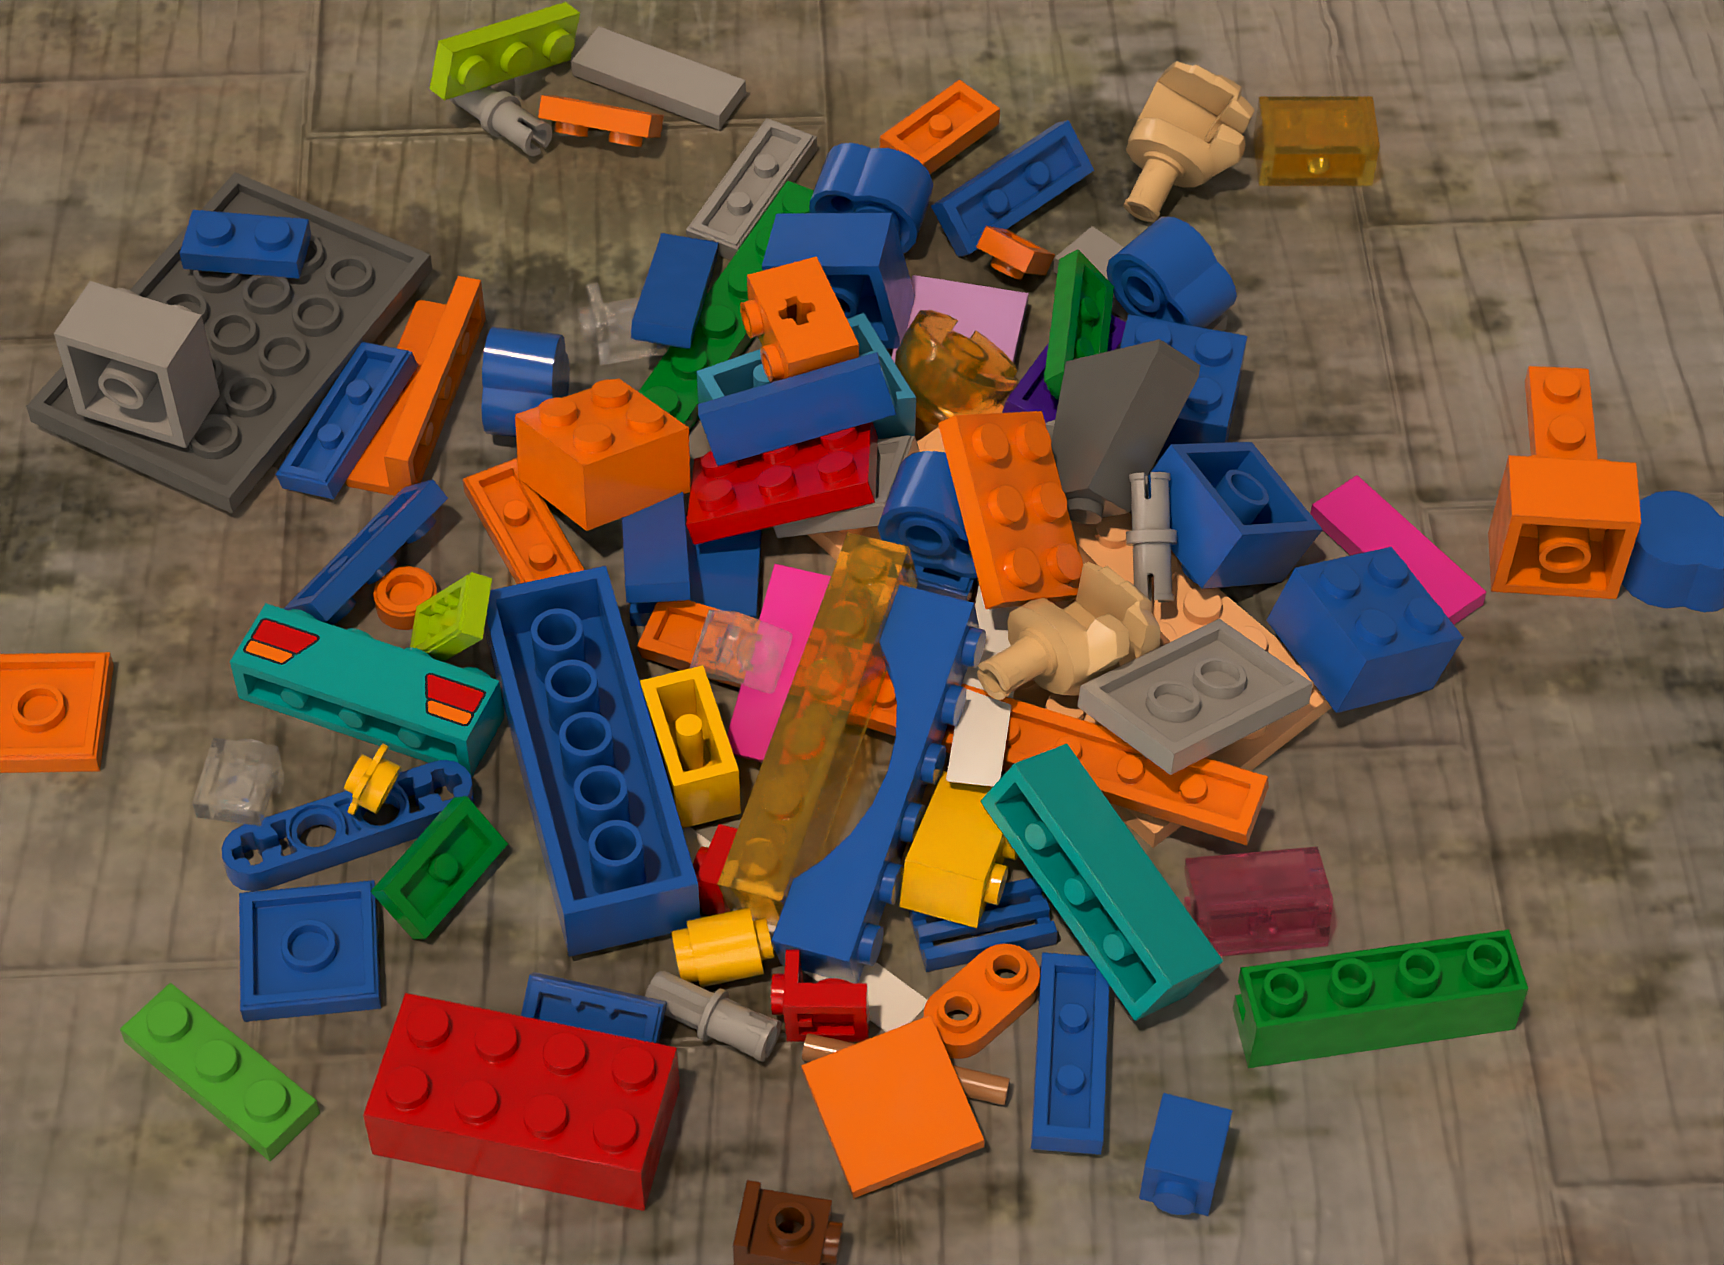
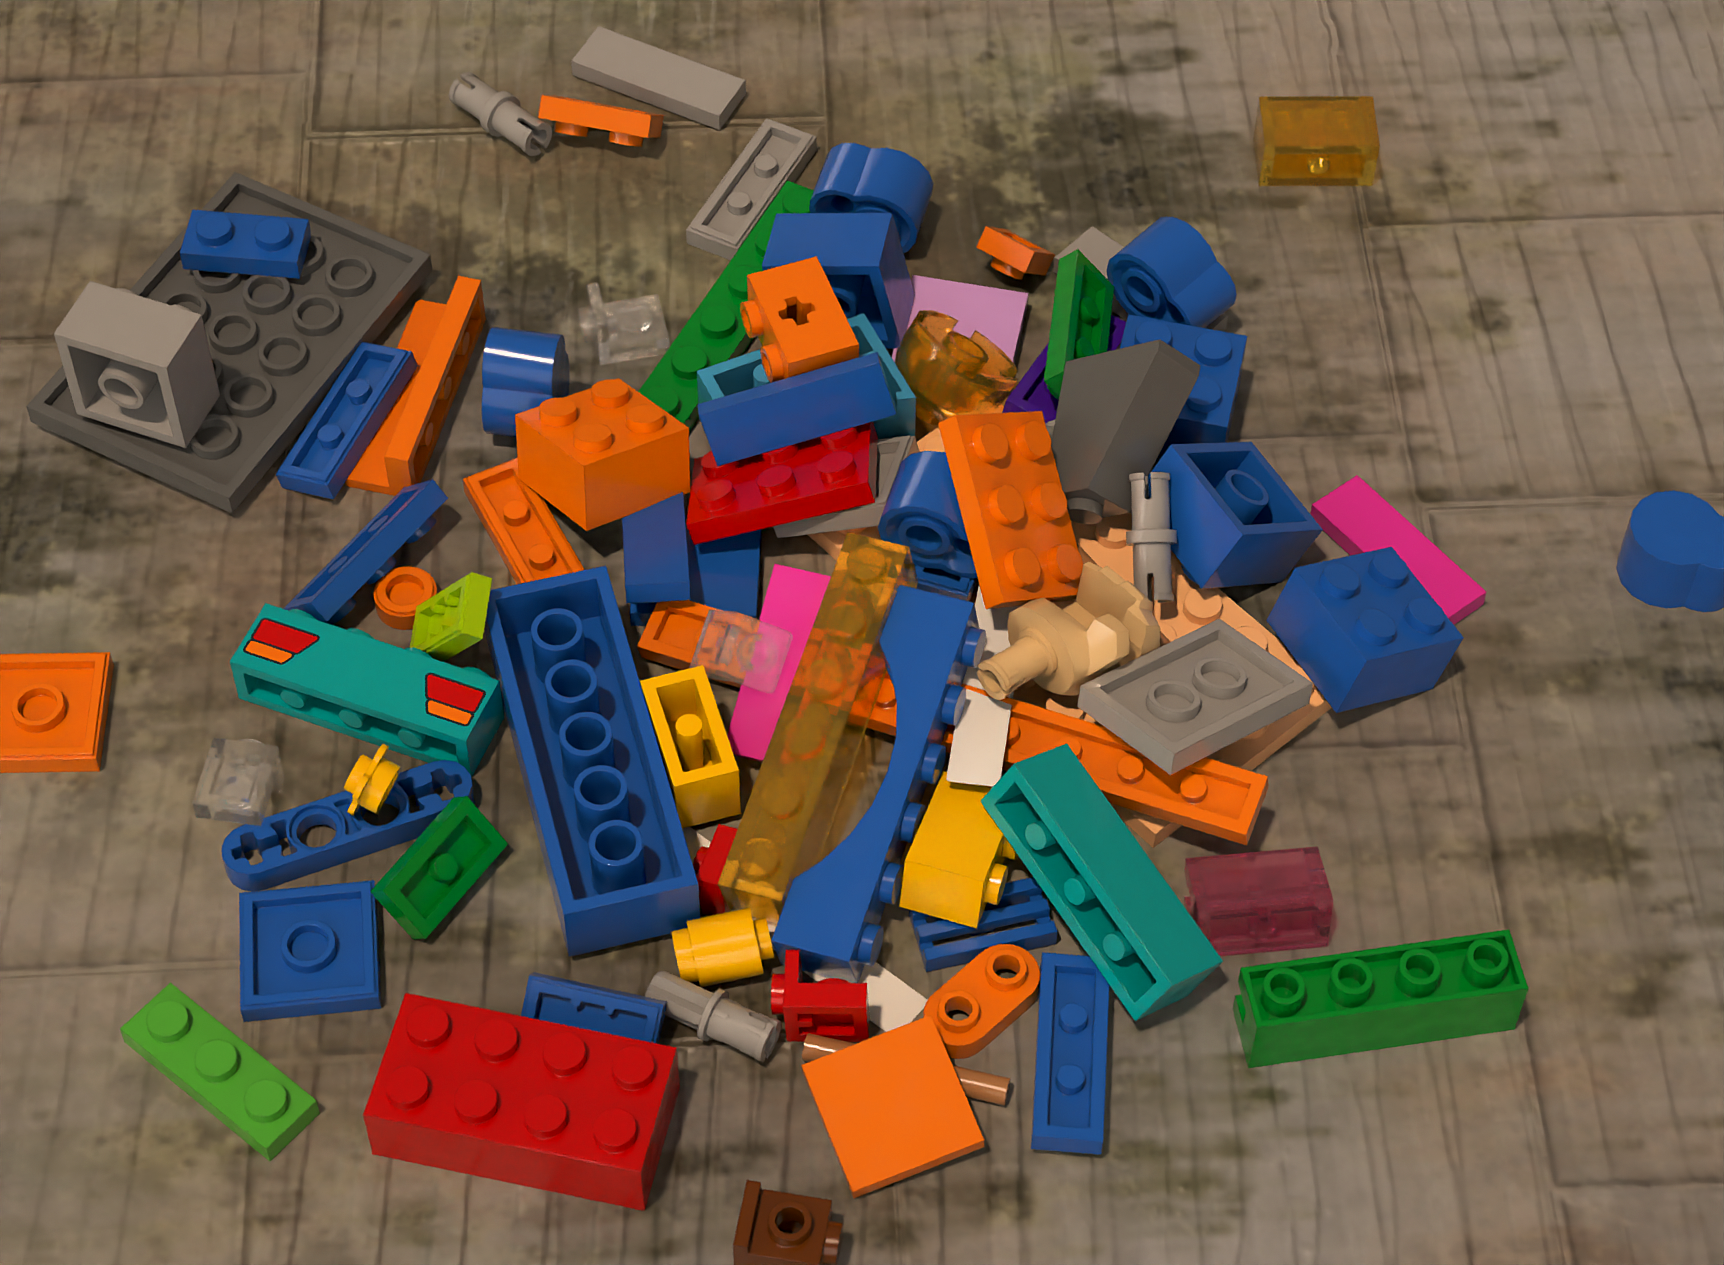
lime plate [430,2,580,101] -> none
blue tile [631,233,719,348] -> none
orange plate [880,79,1000,174] -> none
blue plate [931,120,1094,257] -> none
tan piece [1123,62,1255,222] -> none
blue brick [1139,1093,1233,1216] -> none
orange brick [1488,455,1641,599] -> none
orange plate [1525,366,1598,460] -> none

